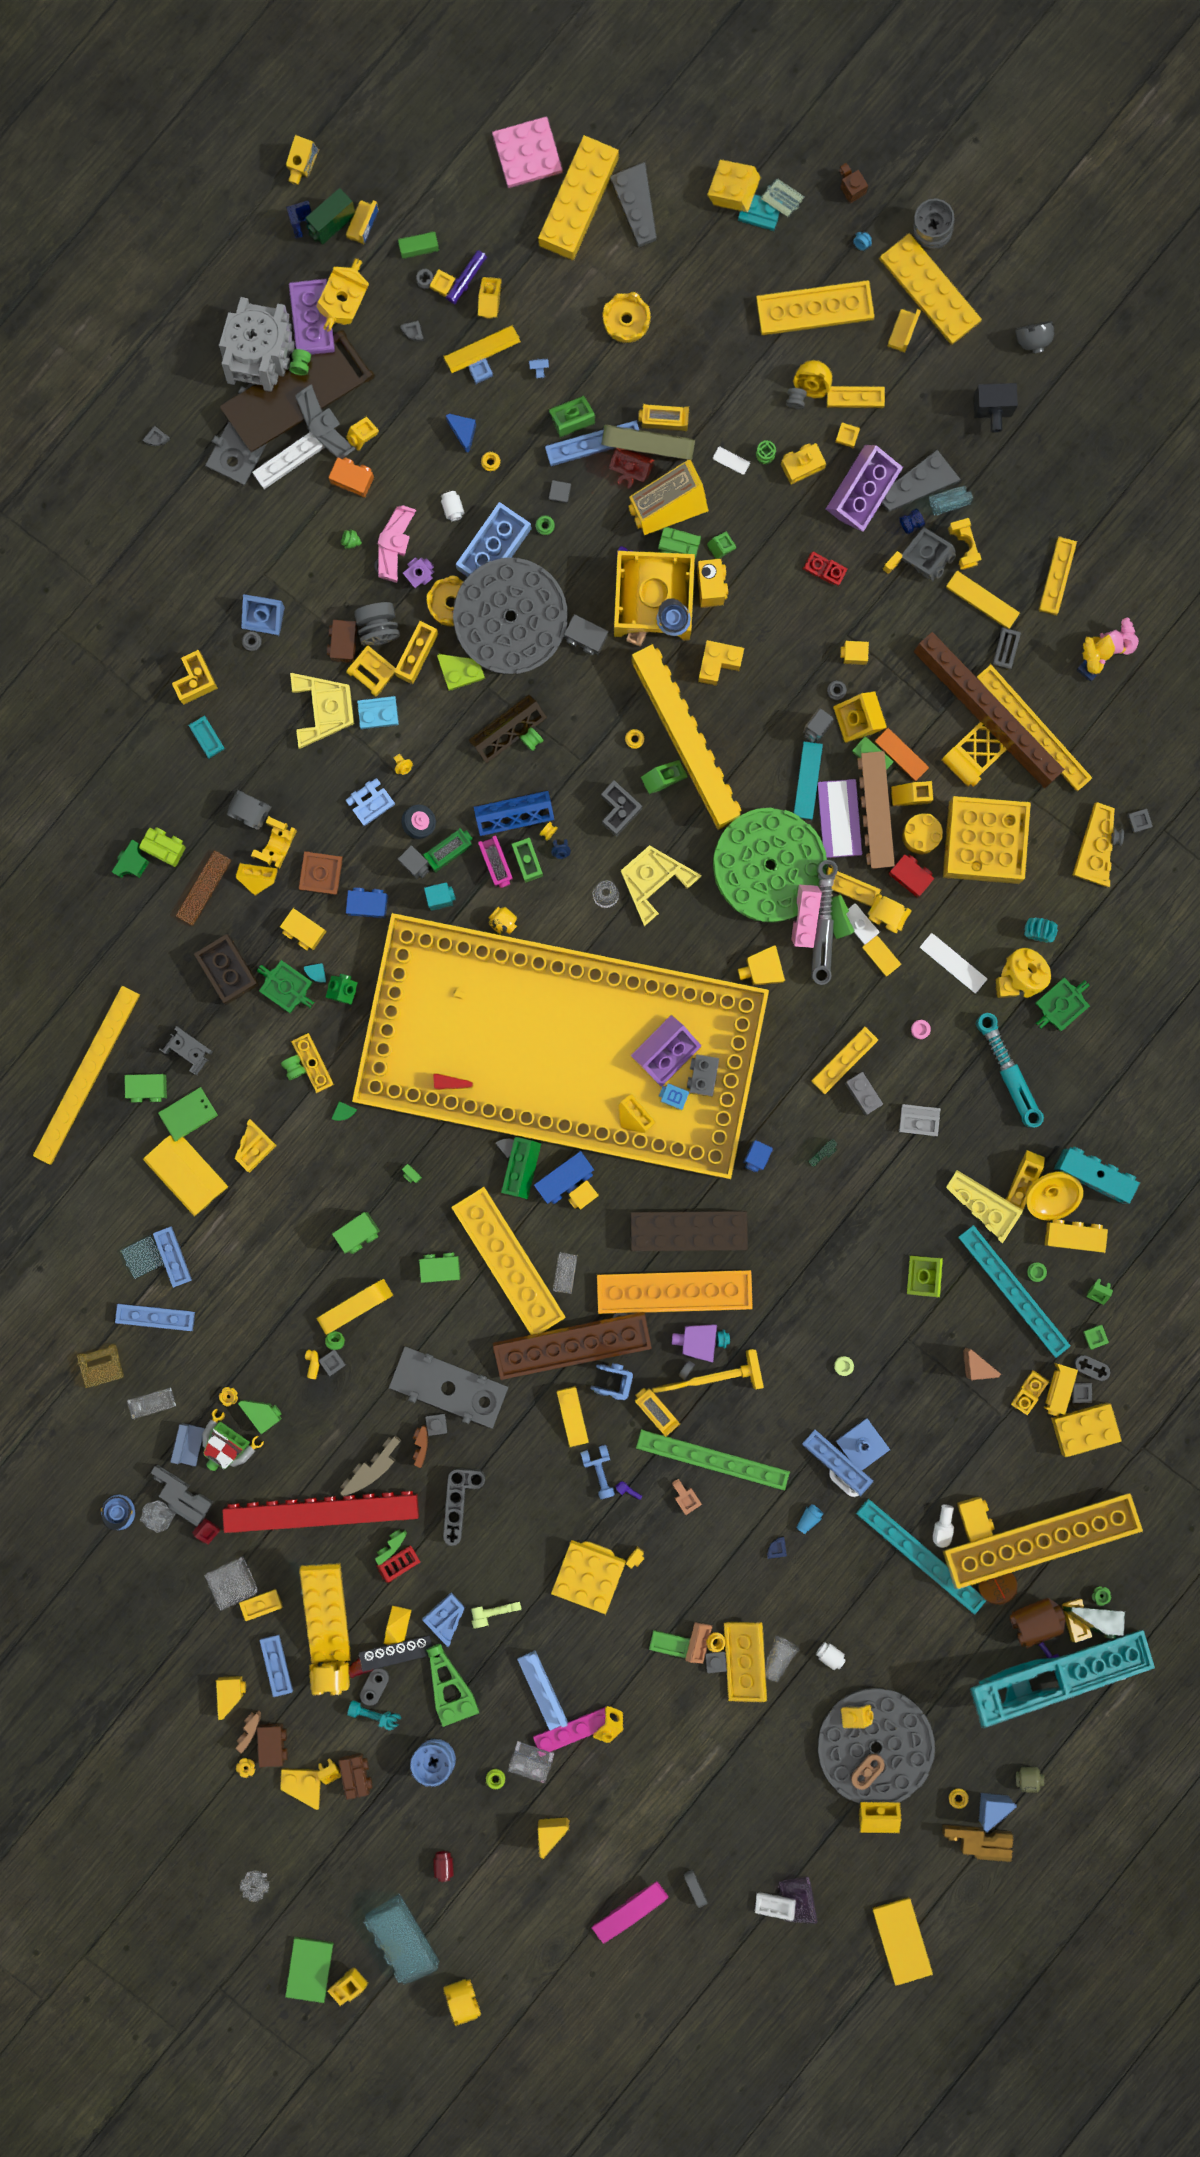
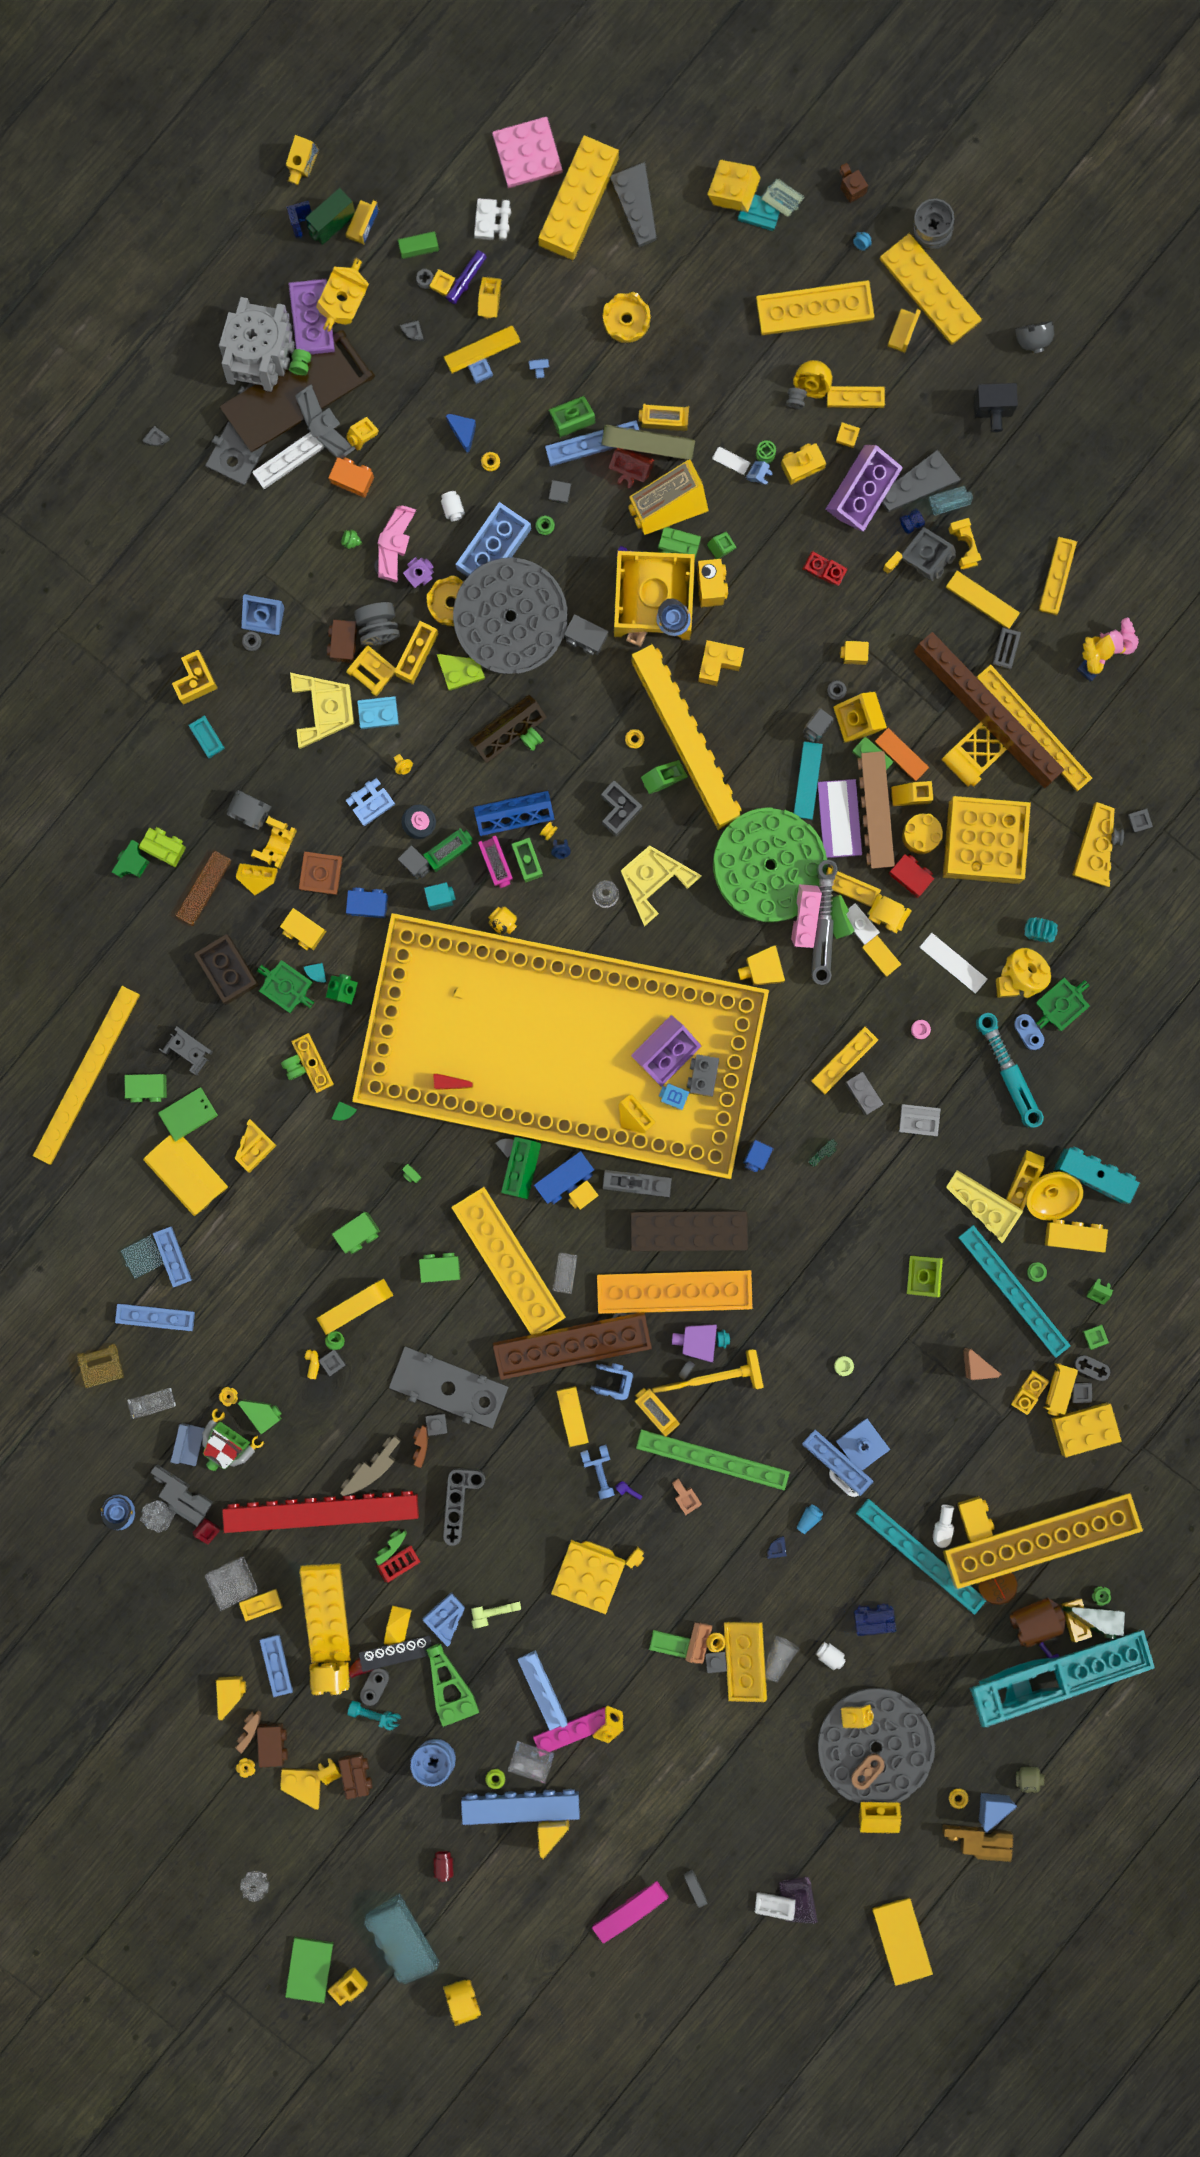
none -> medium blue brick [461,1789,580,1825]
none -> white plate [475,199,511,240]
none -> dark grey plate [603,1170,672,1197]
none -> medium blue tile [746,461,772,484]
none -> clear blue brick [853,1604,896,1636]
none -> medium blue plate [1014,1014,1044,1050]

